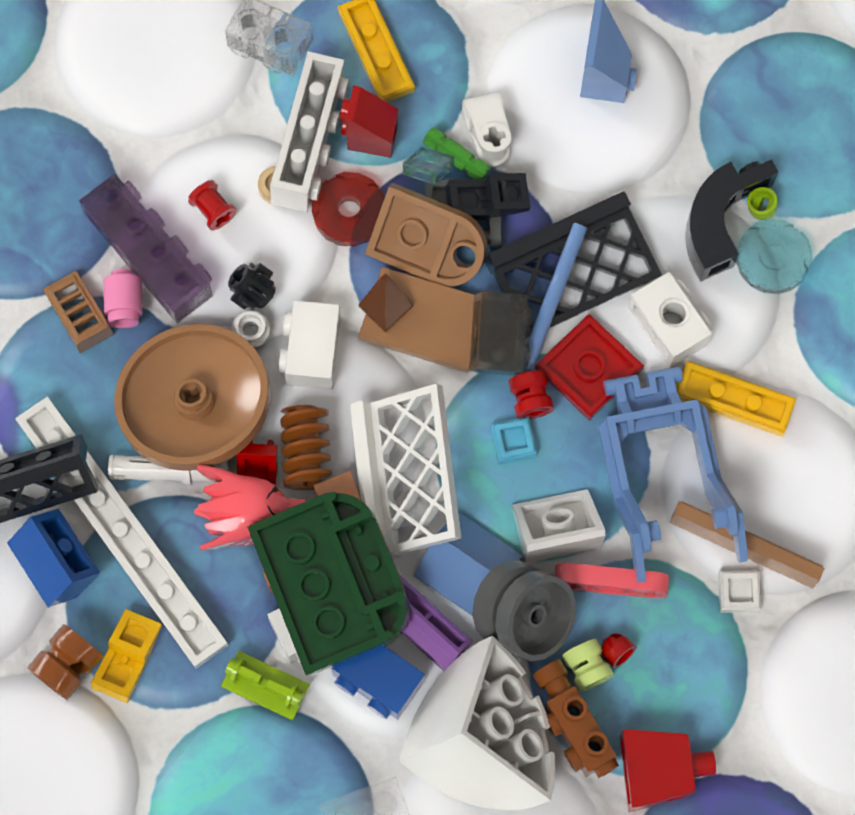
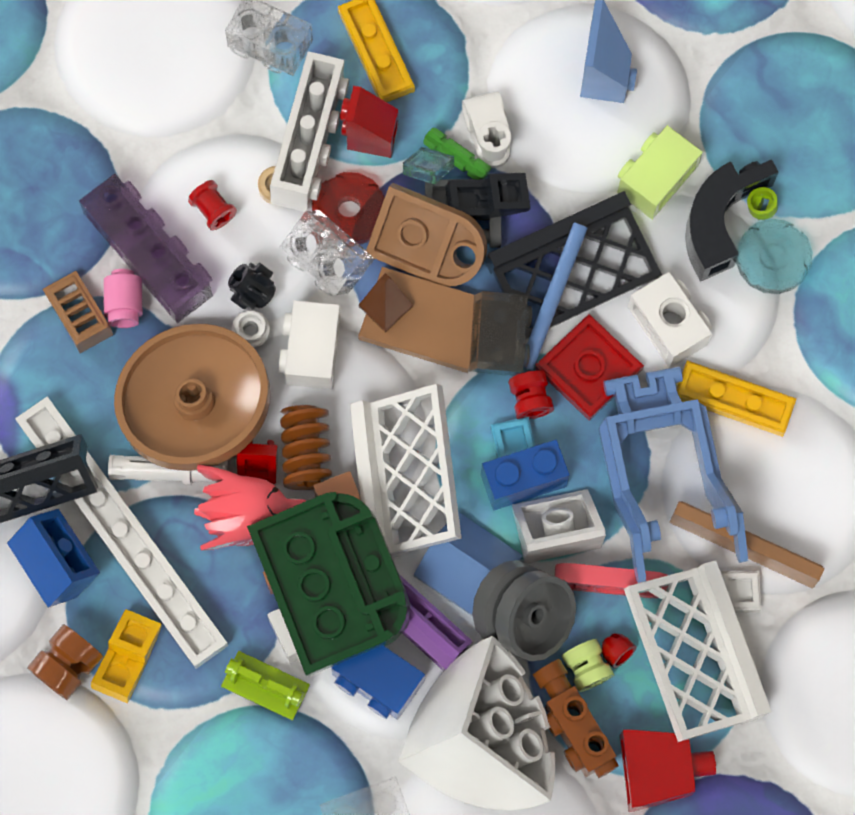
none -> clear brick [279,210,375,296]
none -> blue brick [481,439,570,511]
none -> yellowish green brick [617,125,703,220]
none -> white fence [624,560,772,742]

